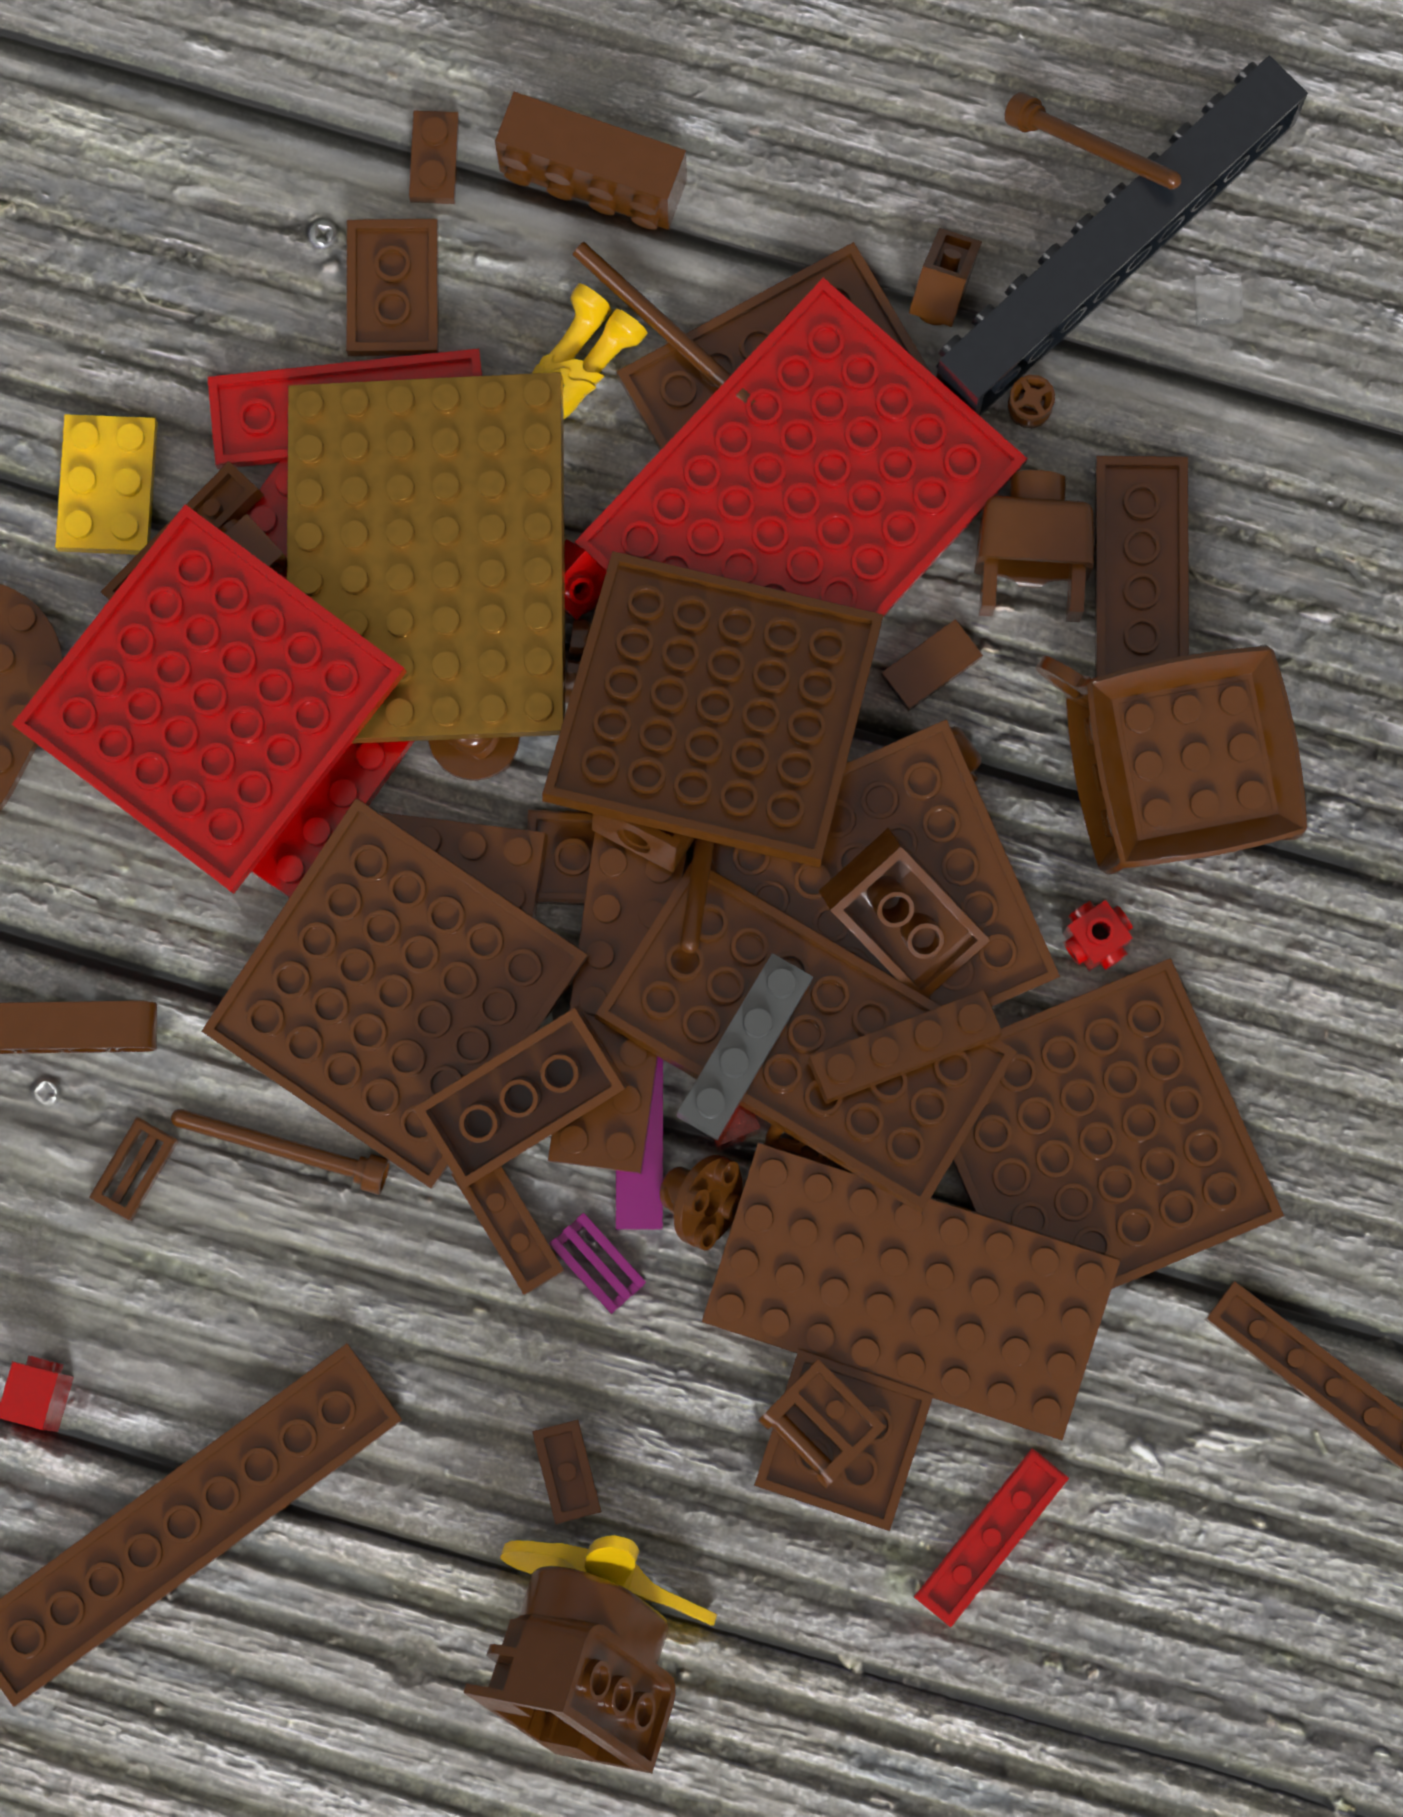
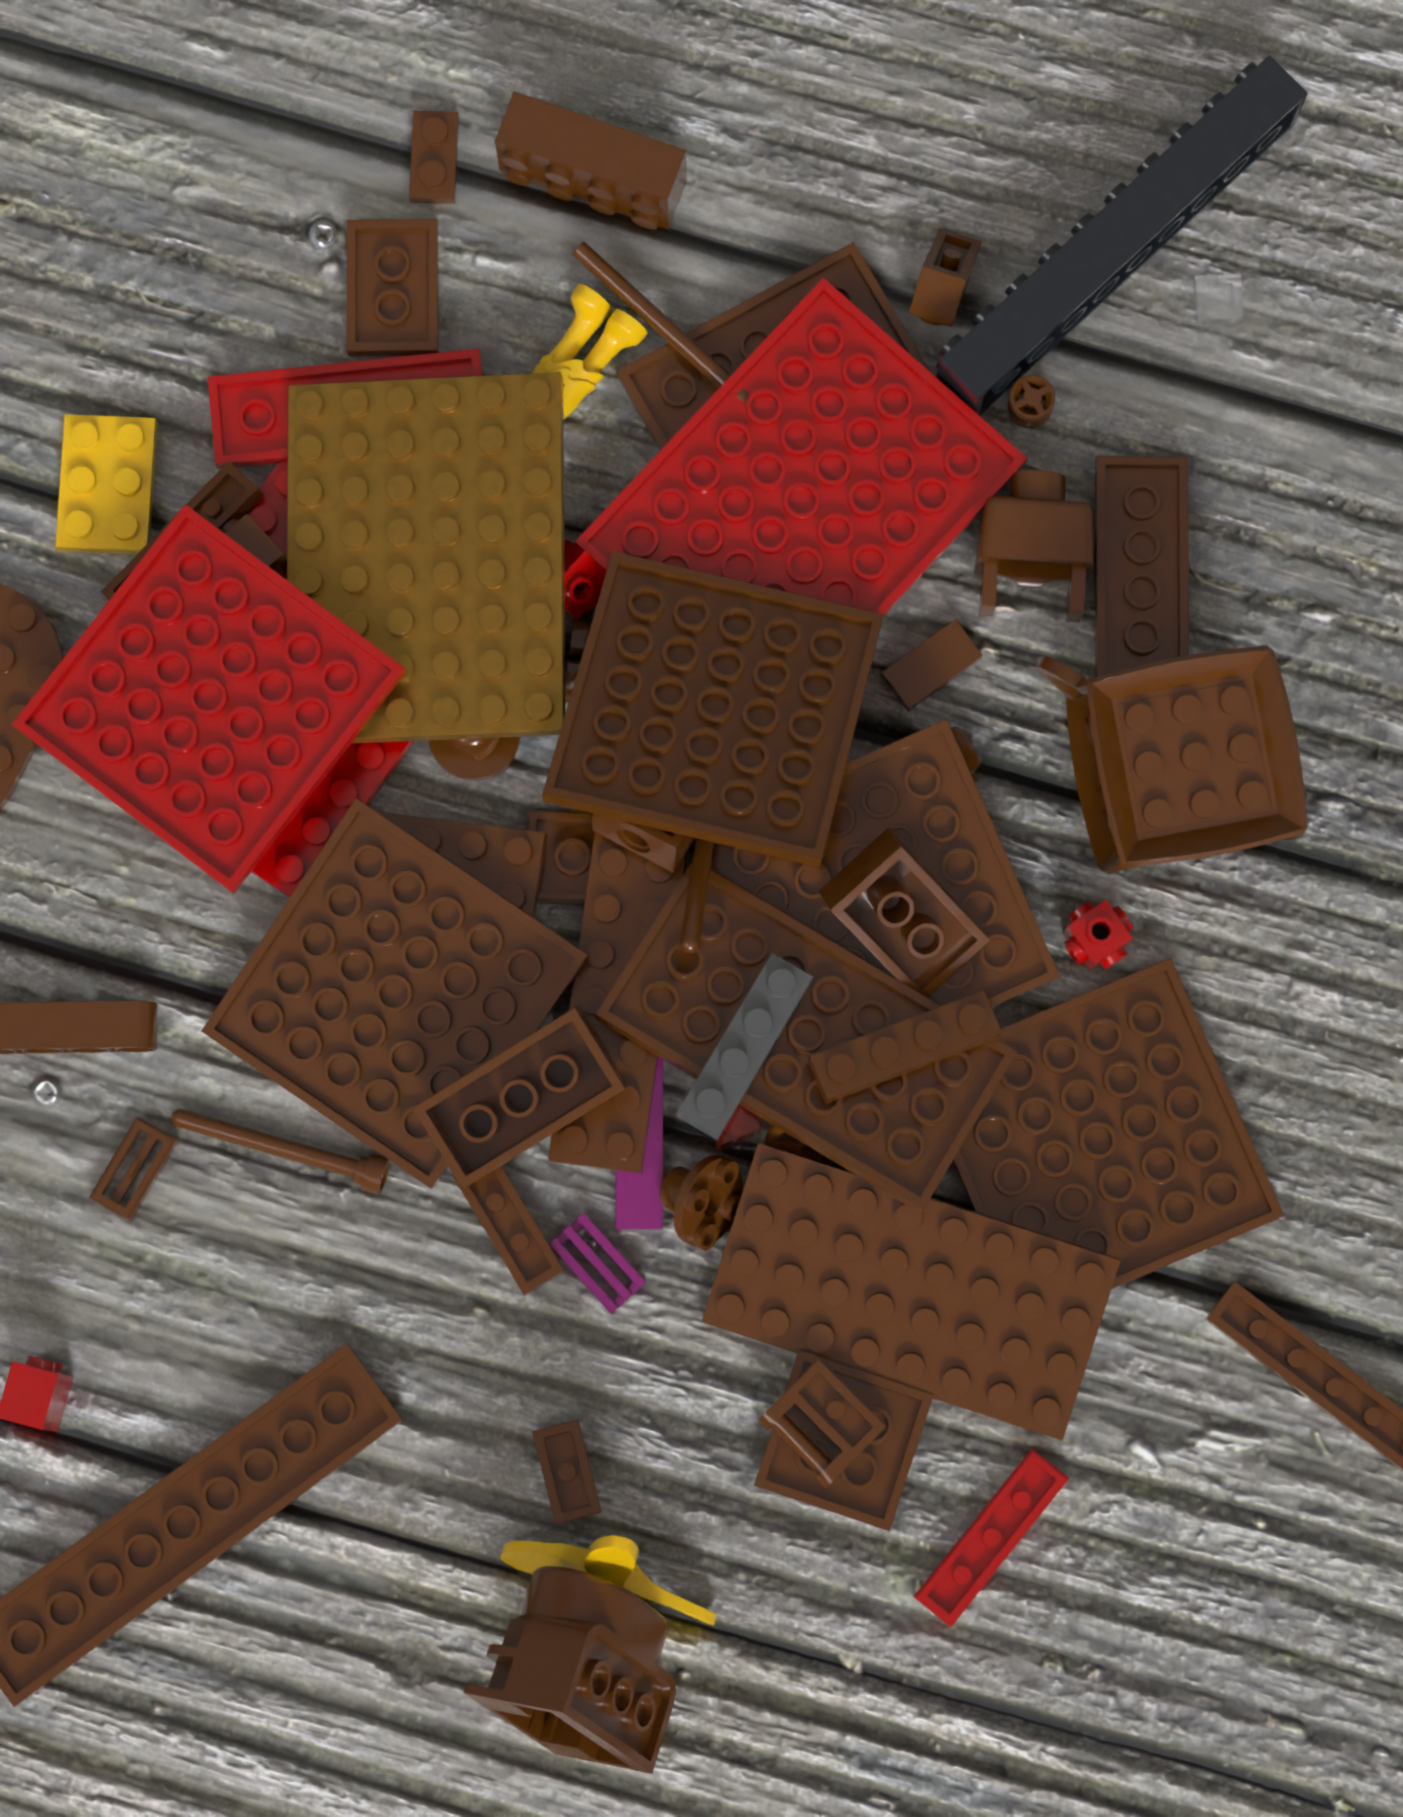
reddish brown piece [1005,92,1182,189] -> none

